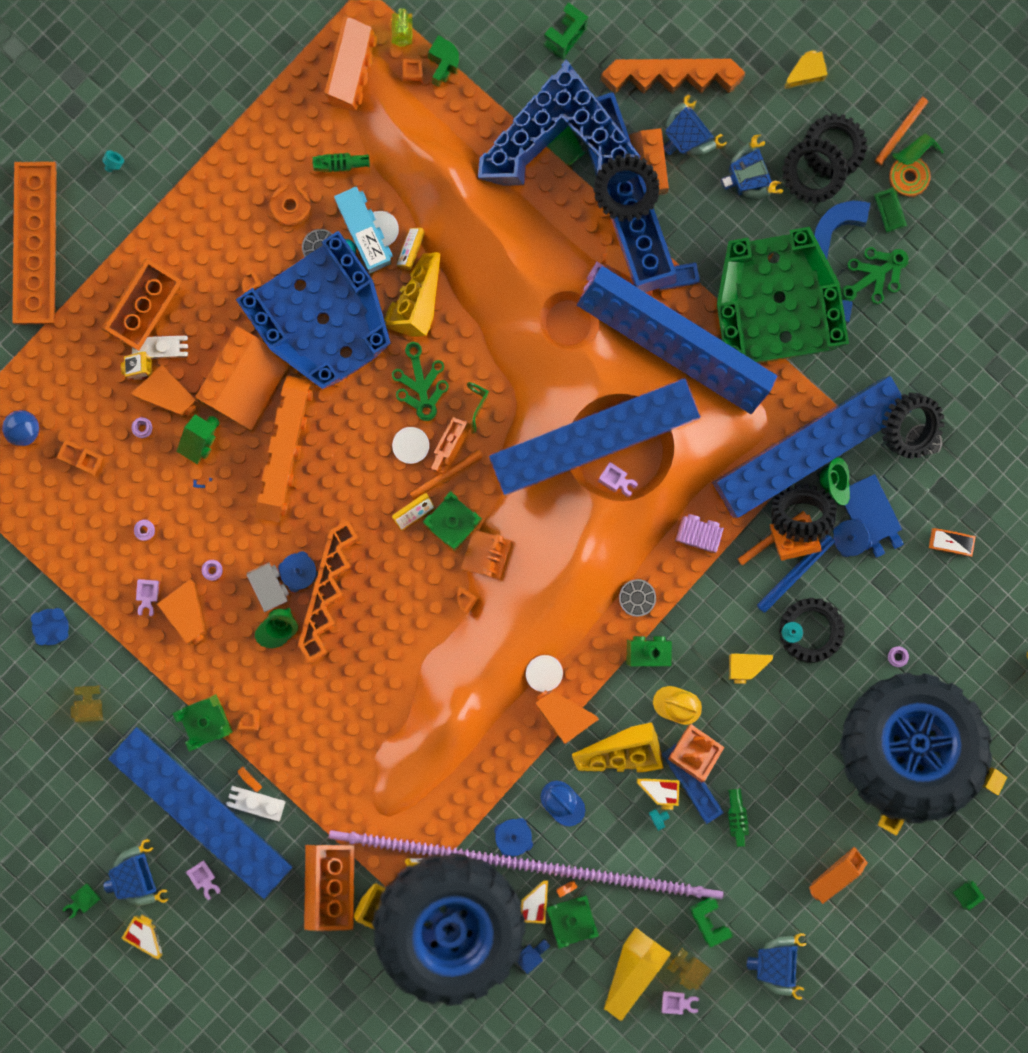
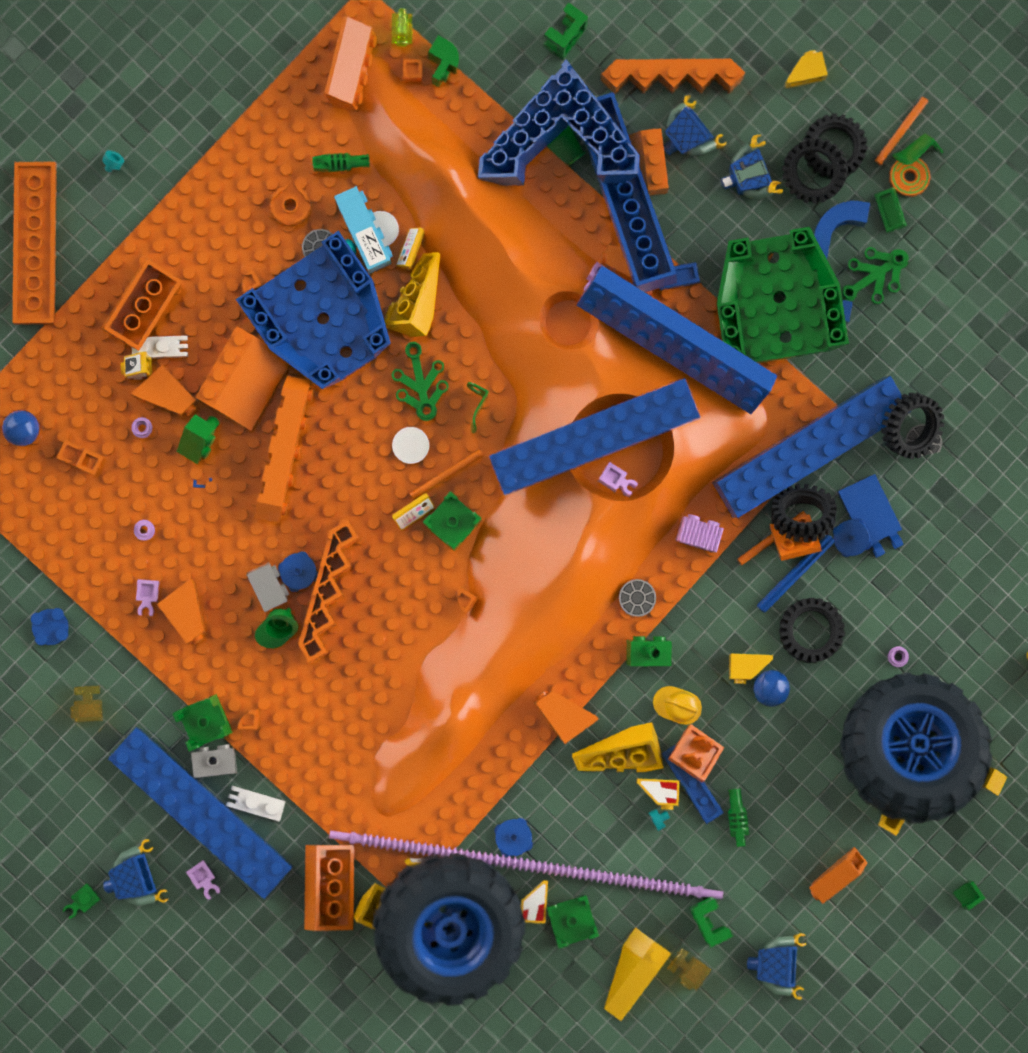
slope [122,914,163,959] -> none
lavender plate [202,560,223,581] -> none
orange tile [238,766,262,792] -> none
orange hinge [431,417,472,474] -> none
orange hinge [461,530,512,580] -> none
blue plate [517,939,550,974] -> none
white sticker [526,655,563,692] -> none
blue piece [540,780,585,826] -> none
orange tile [556,880,578,897] -> none
black tyre [594,154,659,222] -> none
lavender plate [661,991,699,1015] -> none
teal tile [781,622,803,643] -> none
green piece [820,457,850,506] -> none
slope [929,528,976,557] -> none
none -> light grey brick [191,745,237,778]
none -> blue piece [753,670,790,707]

